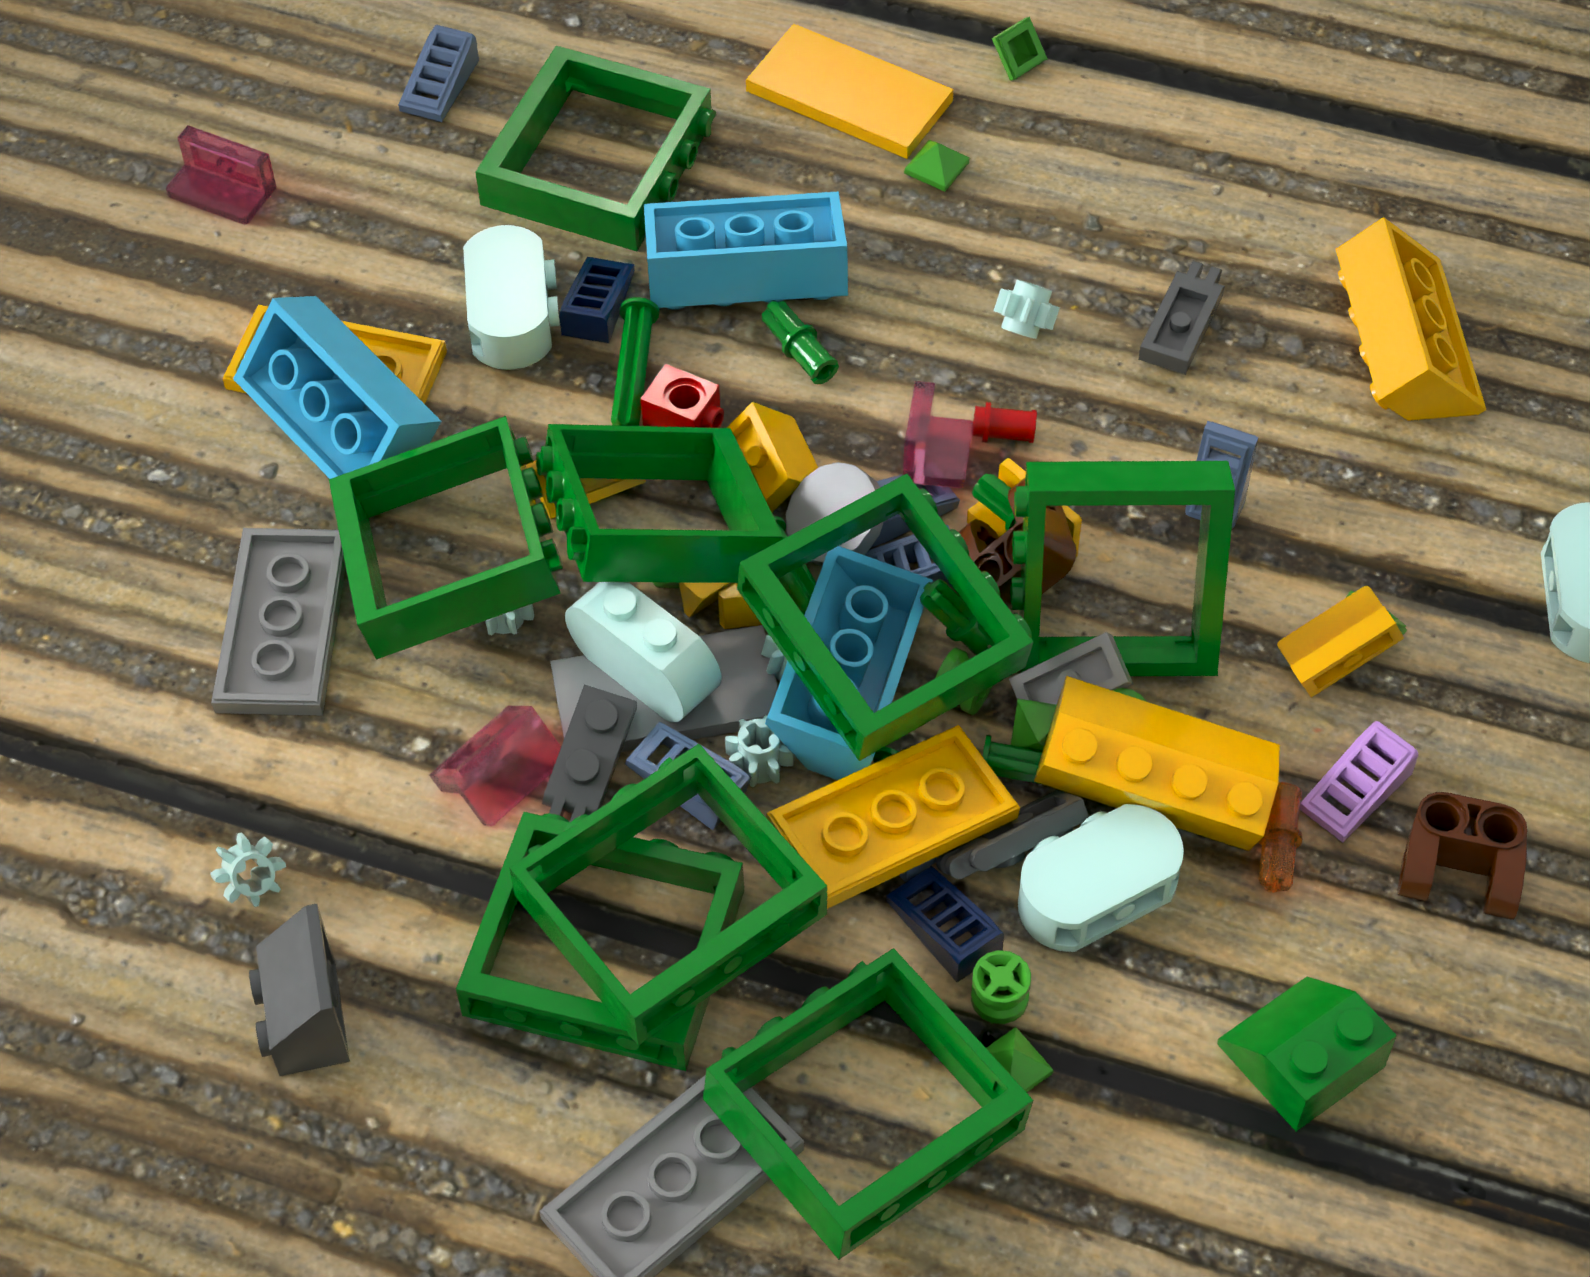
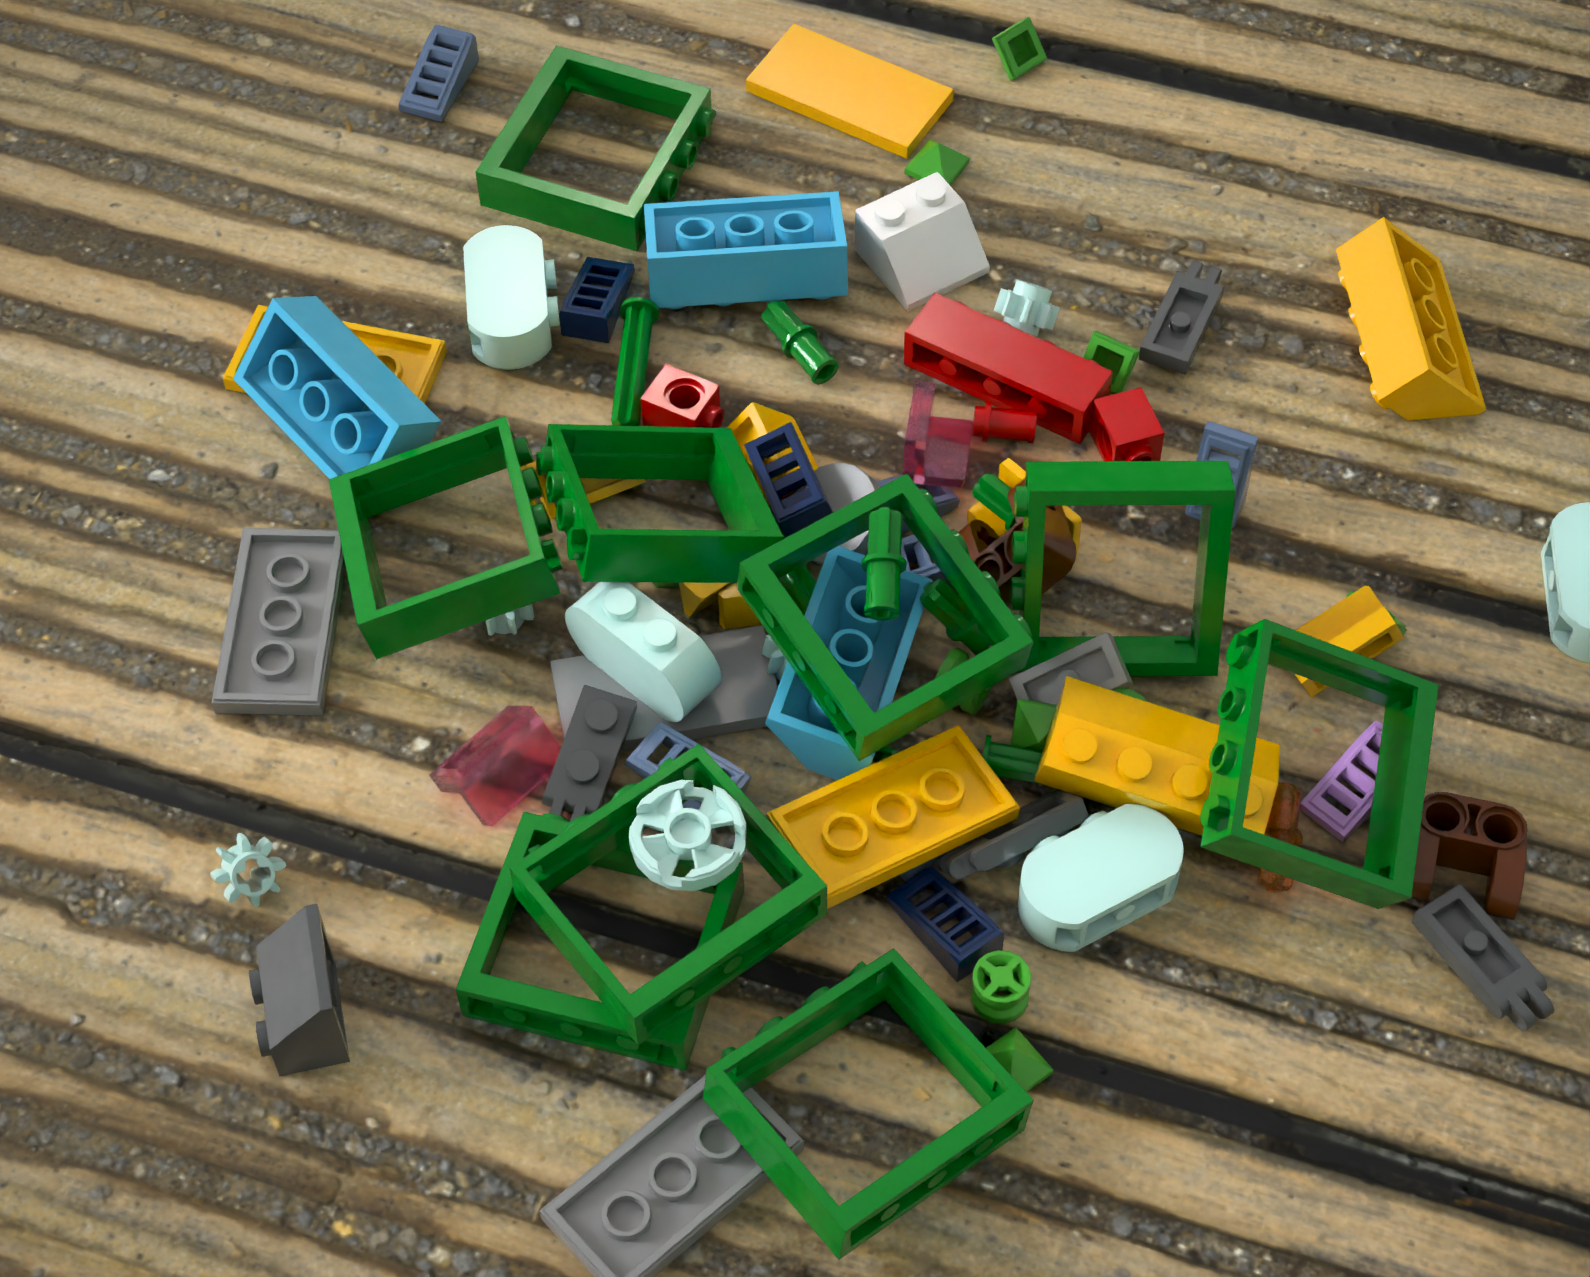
clear pink panel [166,125,277,225] -> none
light aqua gear [725,715,794,787] -> none
green slope [1217,976,1397,1132] -> none
none -> light aqua piece [629,780,747,891]
none -> dark blue slope [744,422,833,537]
none -> white slope [855,172,990,312]
none -> green axle [861,507,907,621]
none -> red brick [904,293,1113,444]
none -> bright green slope [1083,331,1140,394]
none -> red brick [1089,387,1165,461]
none -> green window [1200,619,1439,909]
none -> dark grey hinge [1412,884,1554,1031]

